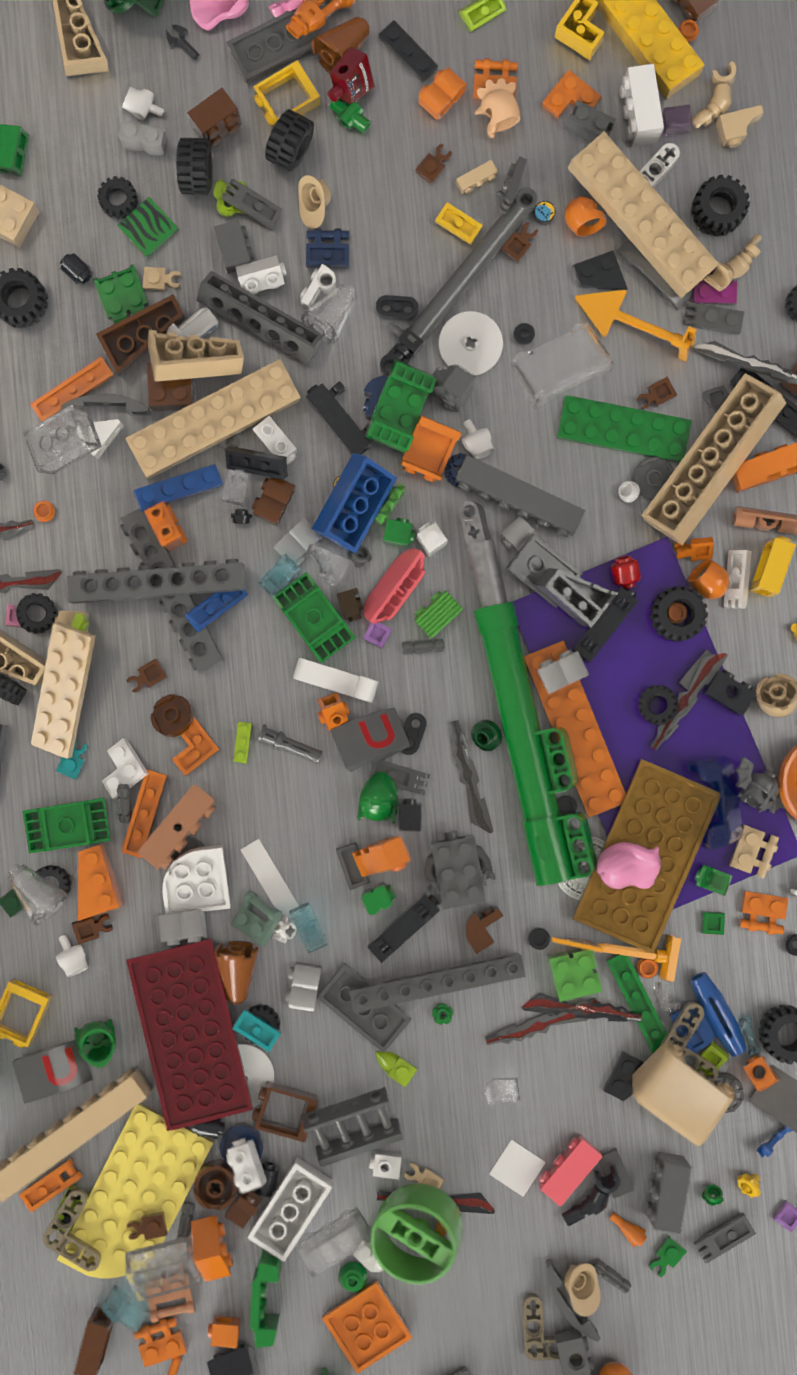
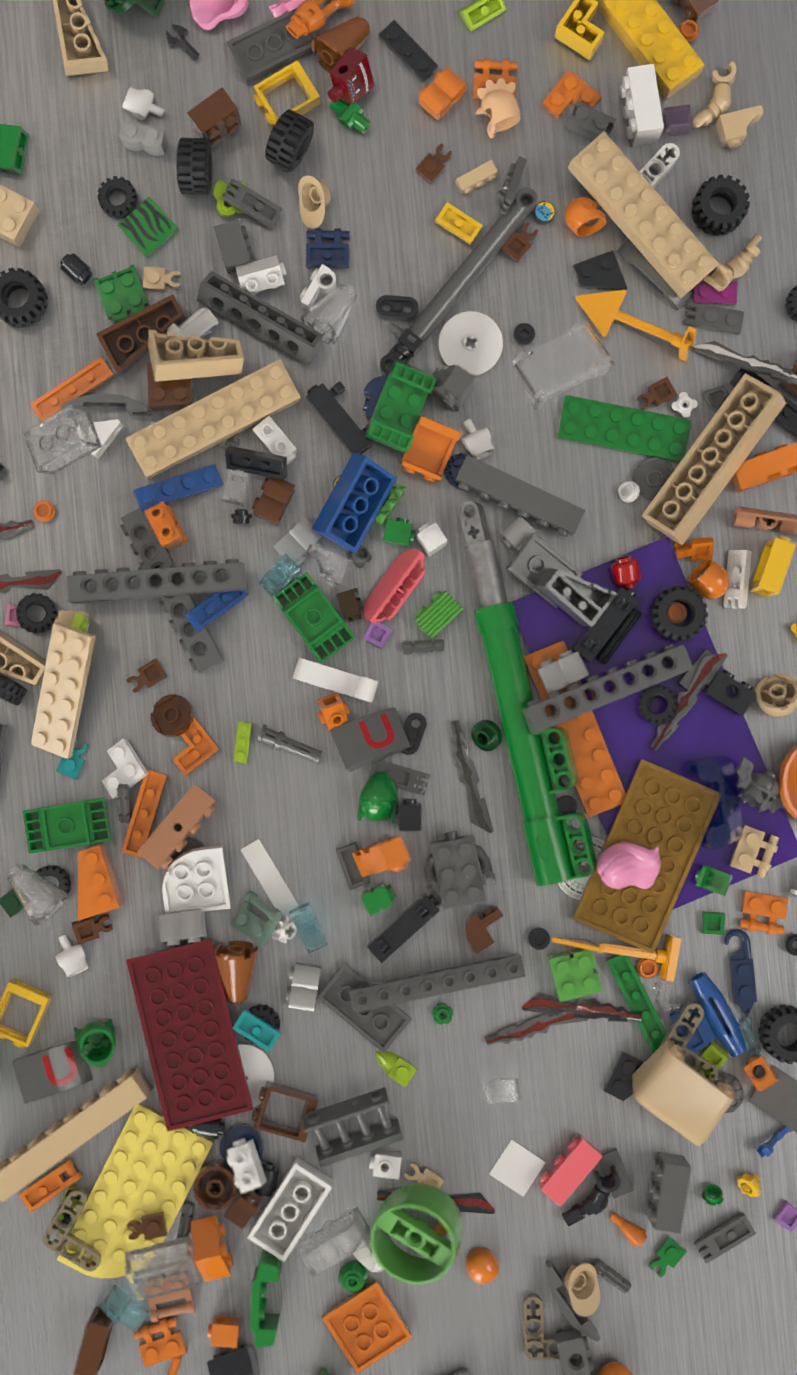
none -> orange hair [465,1247,500,1285]
none -> dark grey brick [522,643,694,734]
none -> black axle [597,607,642,664]
none -> white plate [672,392,698,418]
none -> dark blue plate [725,929,757,1017]

